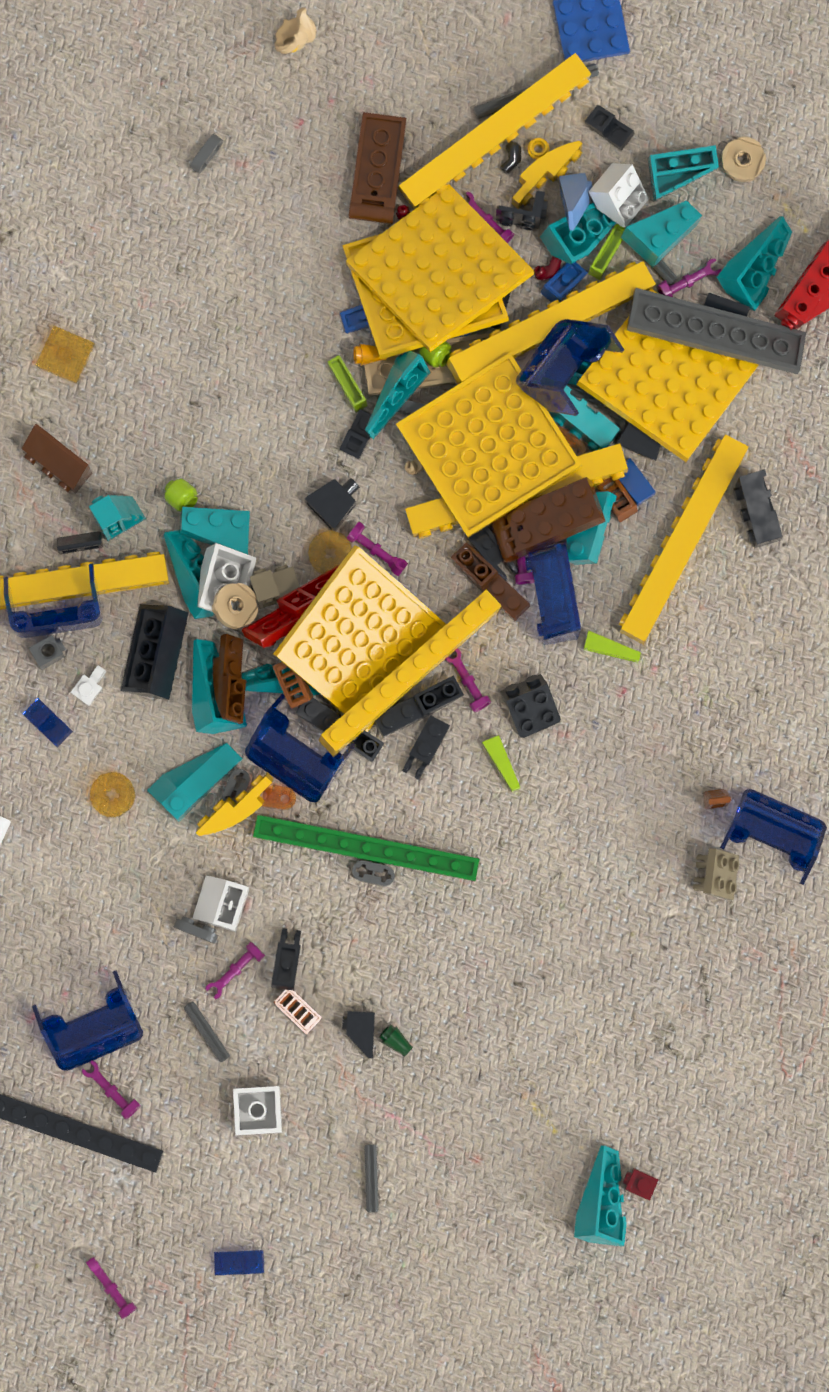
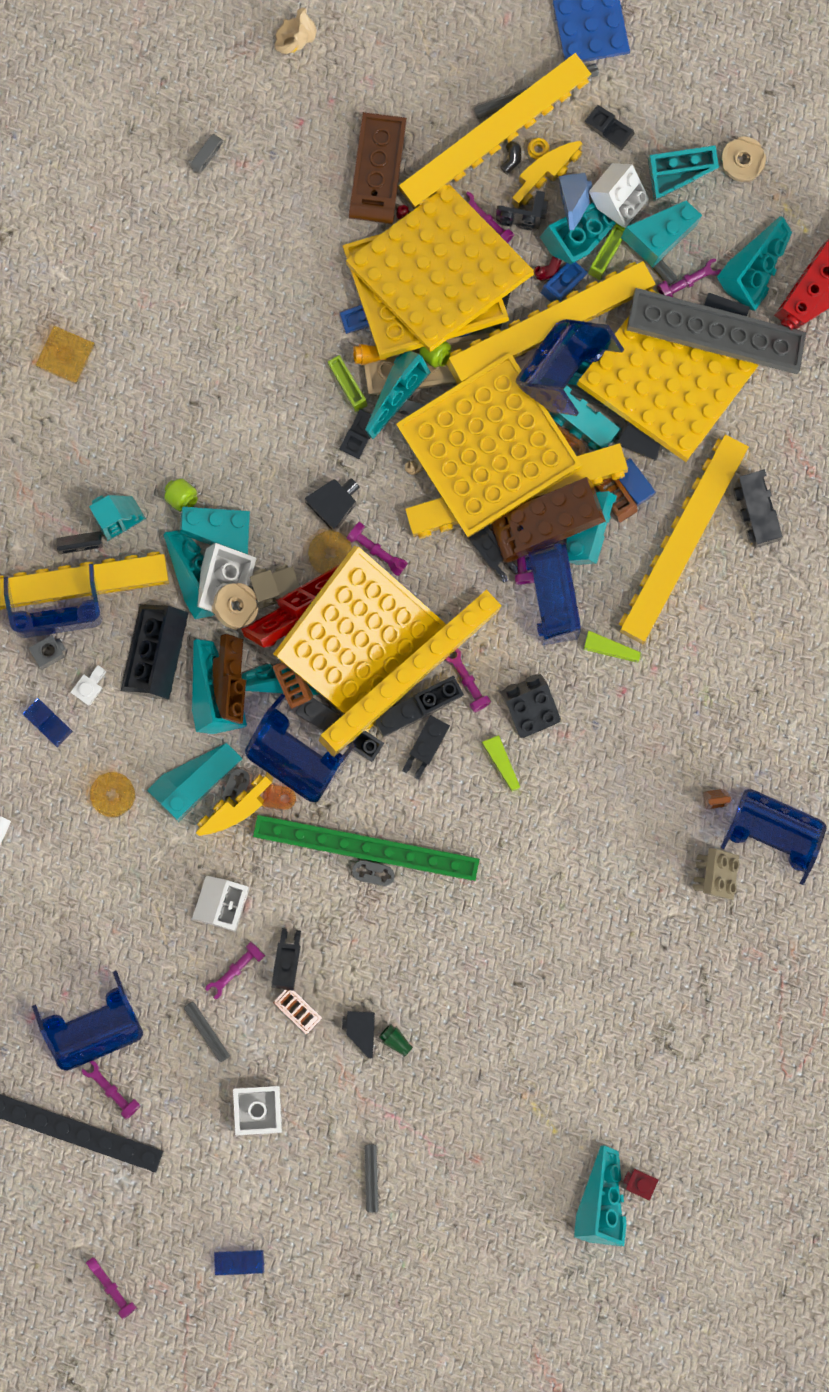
reddish brown slope [21,424,92,494] -> none
dark grey plate [173,916,218,944] -> none
reddish brown slope [451,542,530,622] -> none

